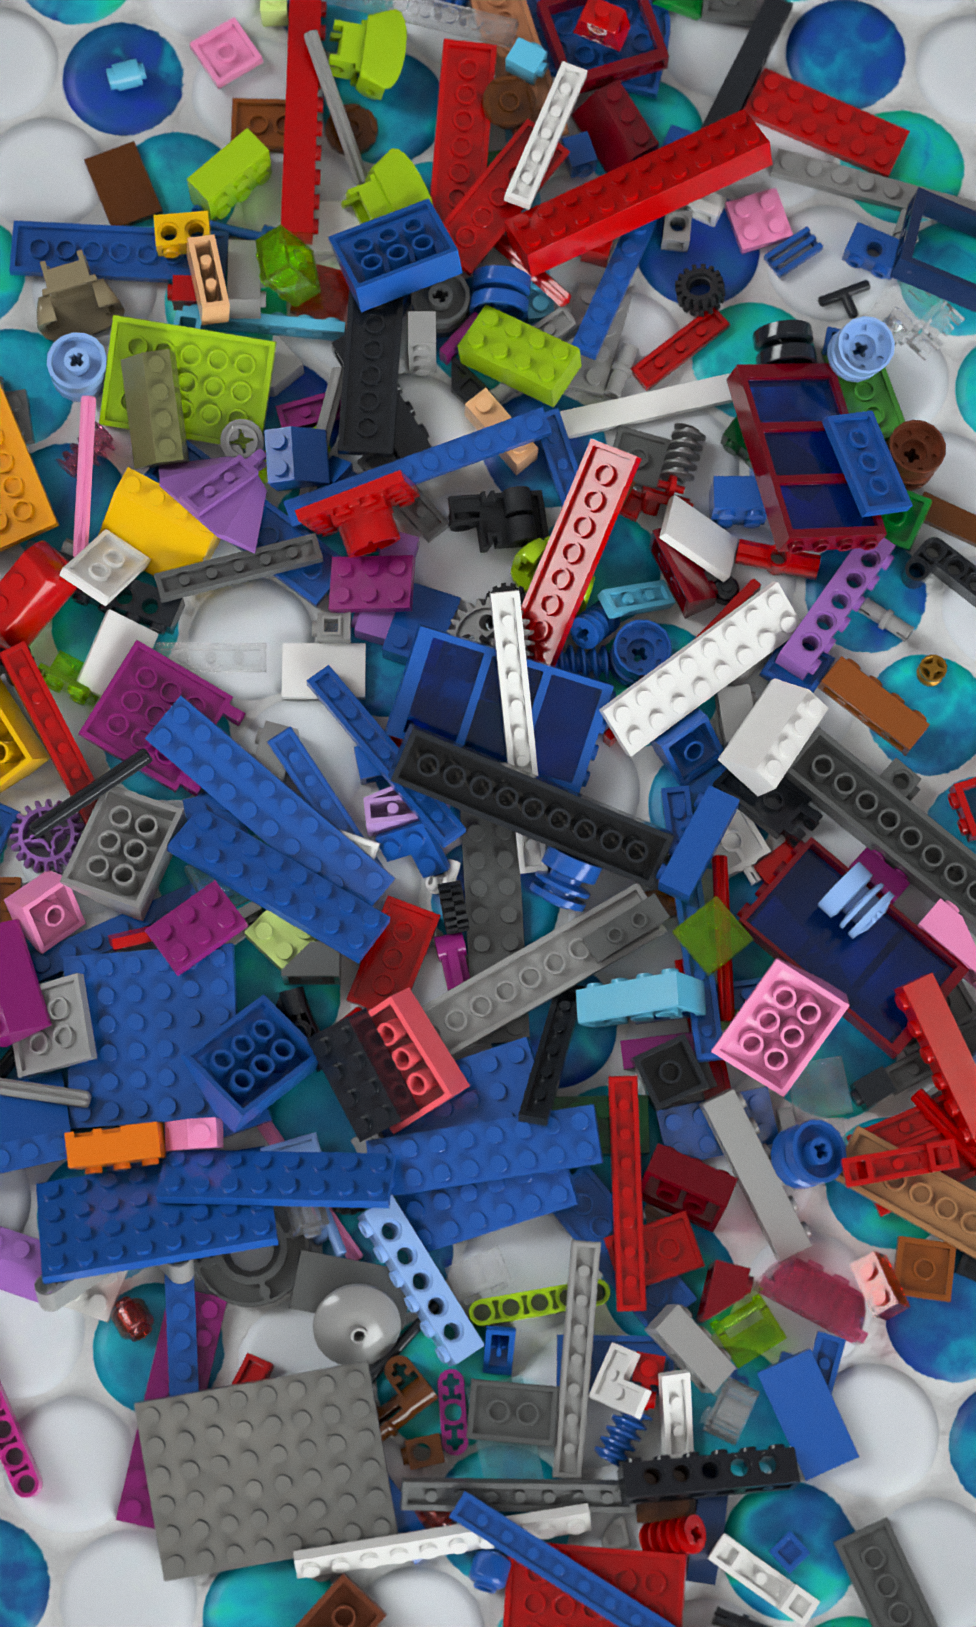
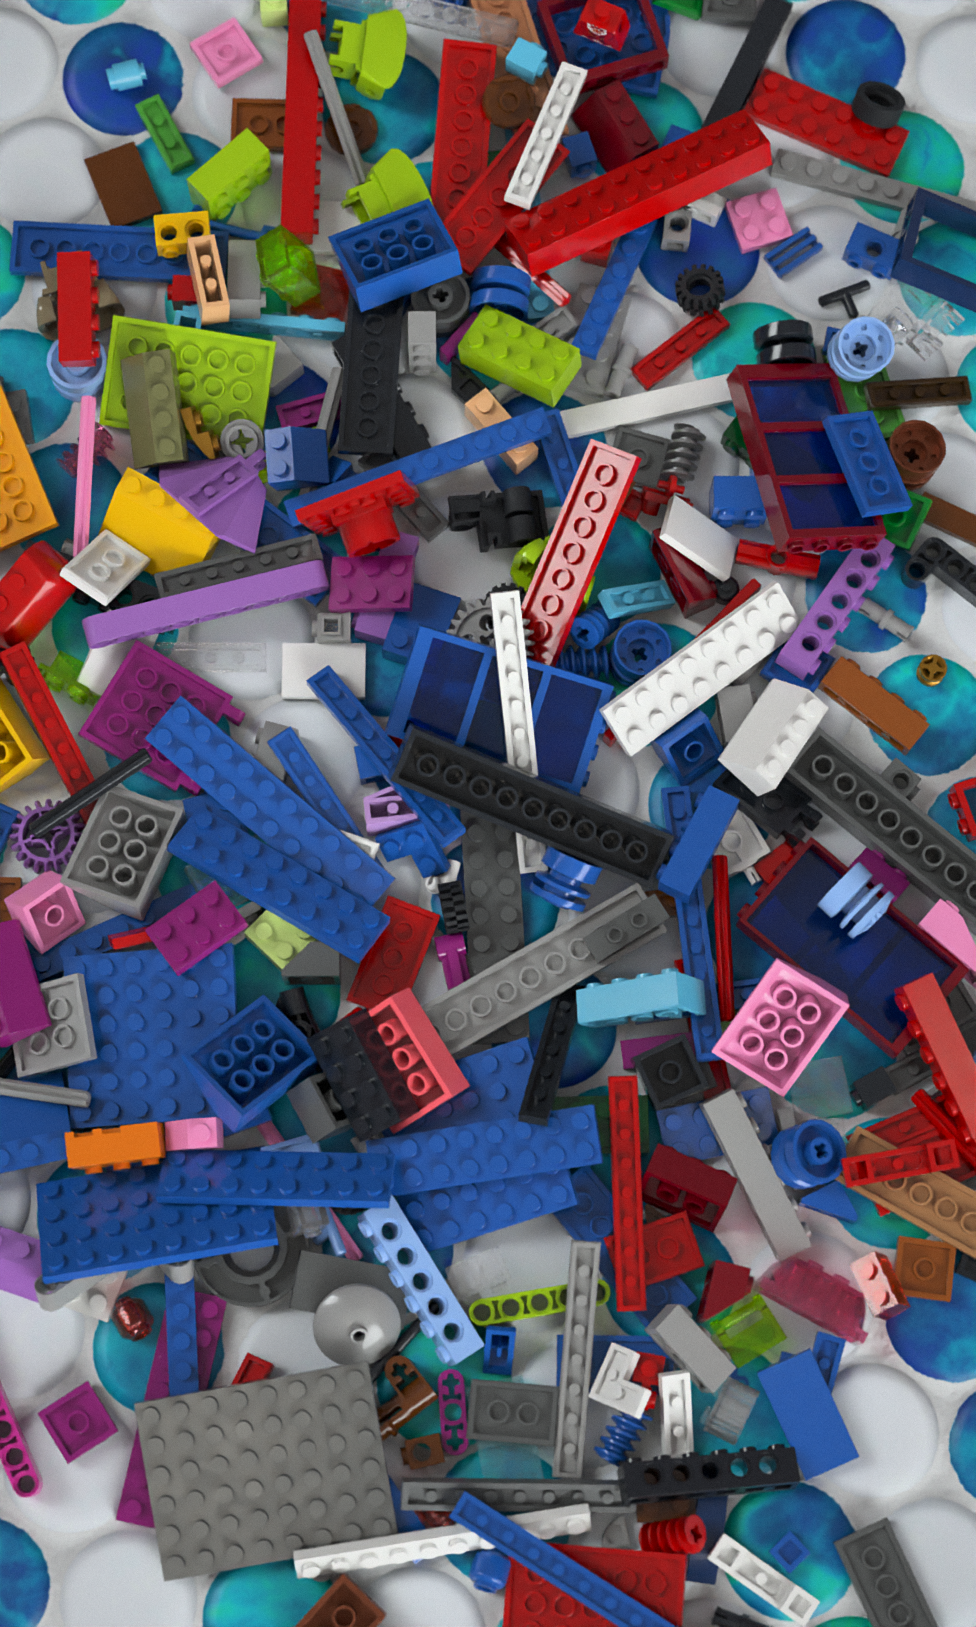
clear neon green plate [672,896,753,977] -> none
none -> magenta plate [37,1381,119,1464]
none -> red brick [57,251,101,367]
none -> medium lavender beam [82,560,330,649]
none -> bright green tile [135,94,195,175]
none -> pearl gold slope [180,405,222,459]
none -> dark grey brick [286,1072,352,1144]
none -> blue slope [798,1180,858,1224]
none -> black tyre [851,81,905,128]
none -> dark brown tile [863,376,973,411]

